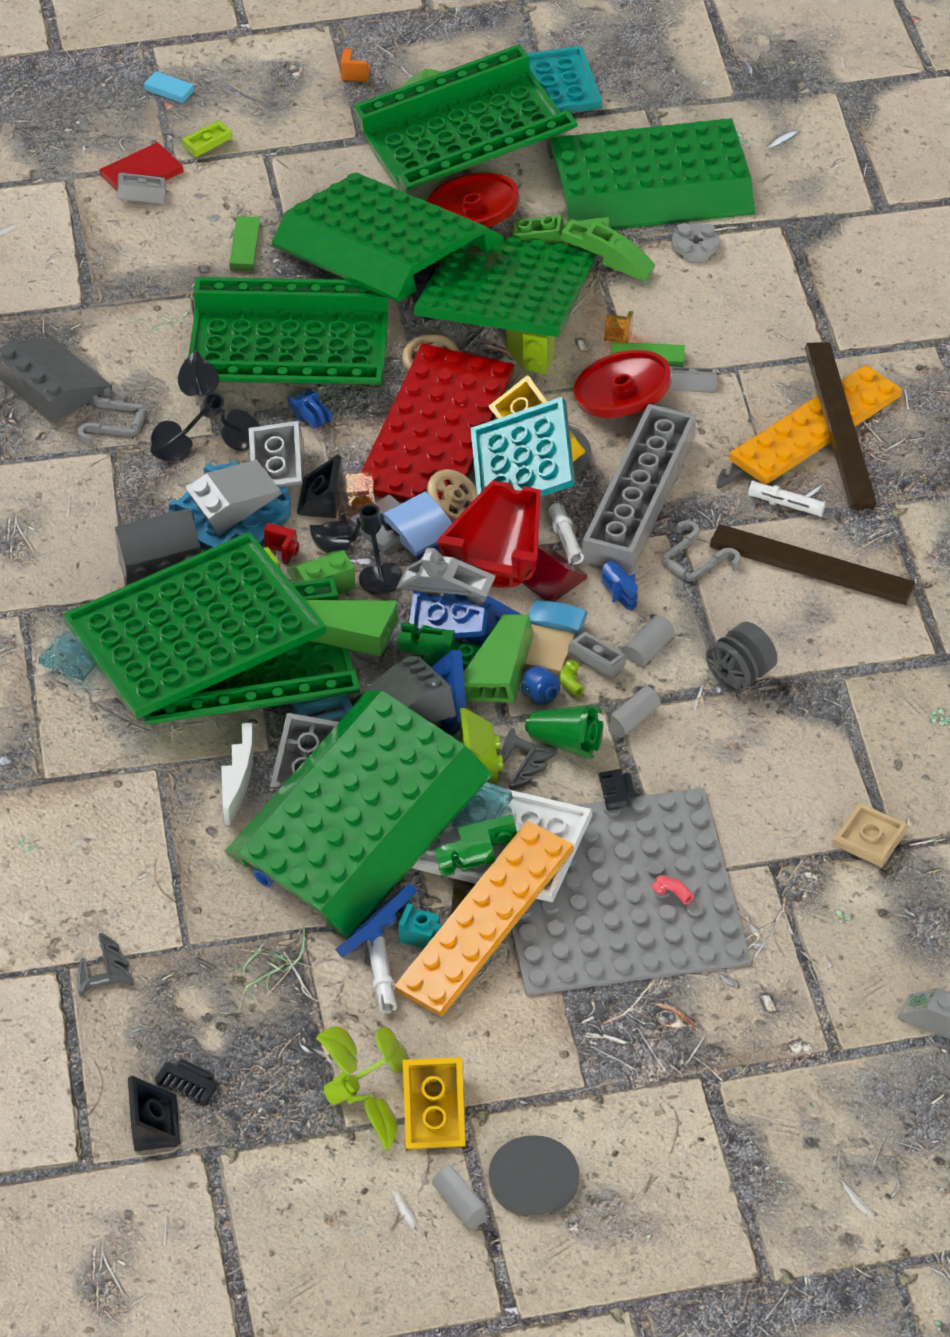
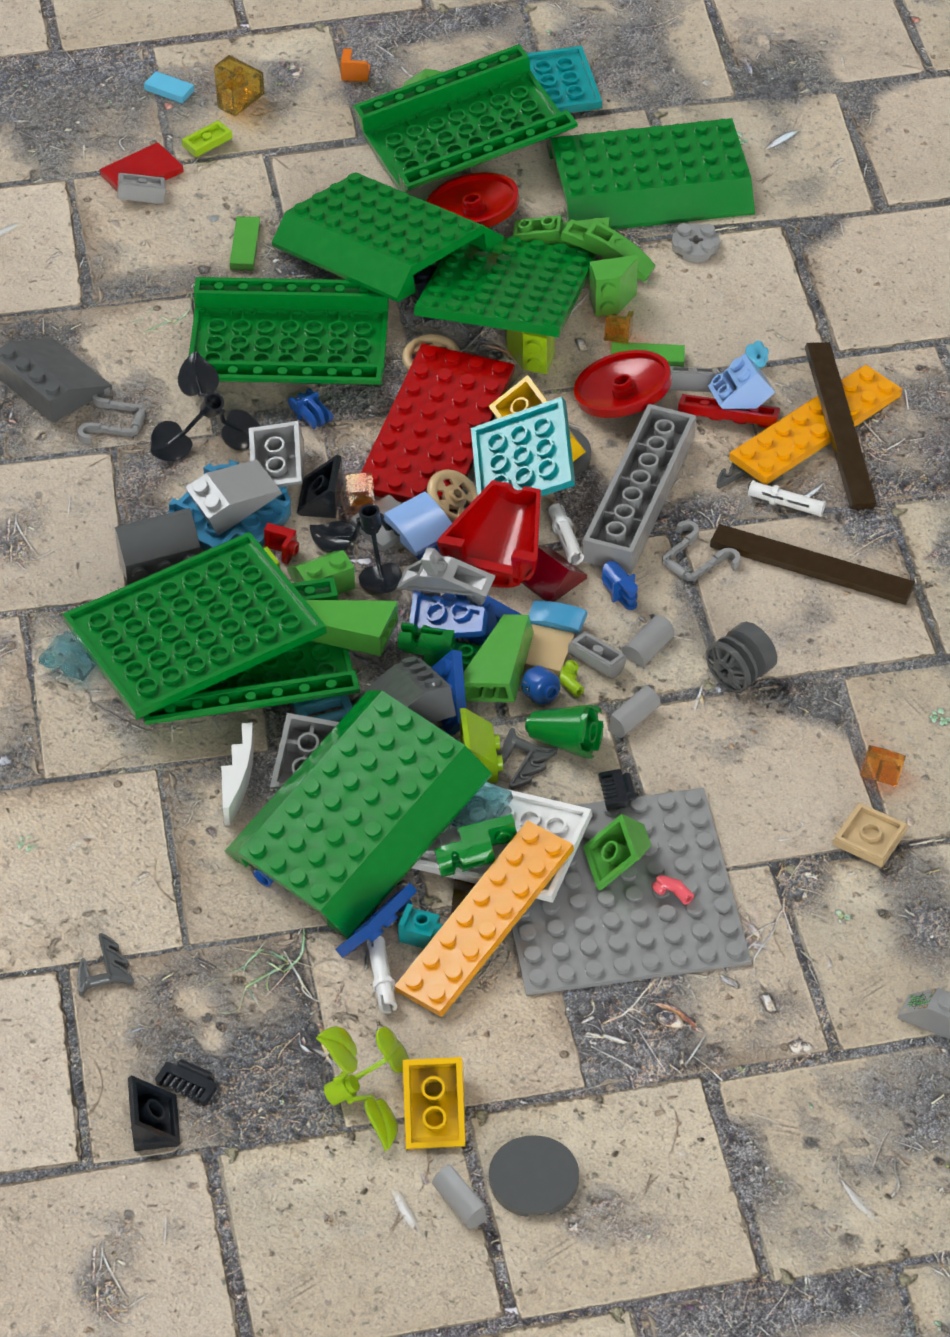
none -> clear yellow brick [214,55,265,116]
none -> bright green slope [583,814,652,890]
none -> bright green slope [589,255,638,317]
none -> red plate [678,394,780,428]
none -> light blue slope [708,353,775,409]
none -> medium azure plant [745,340,769,368]
none -> clear orange panel [860,745,906,787]

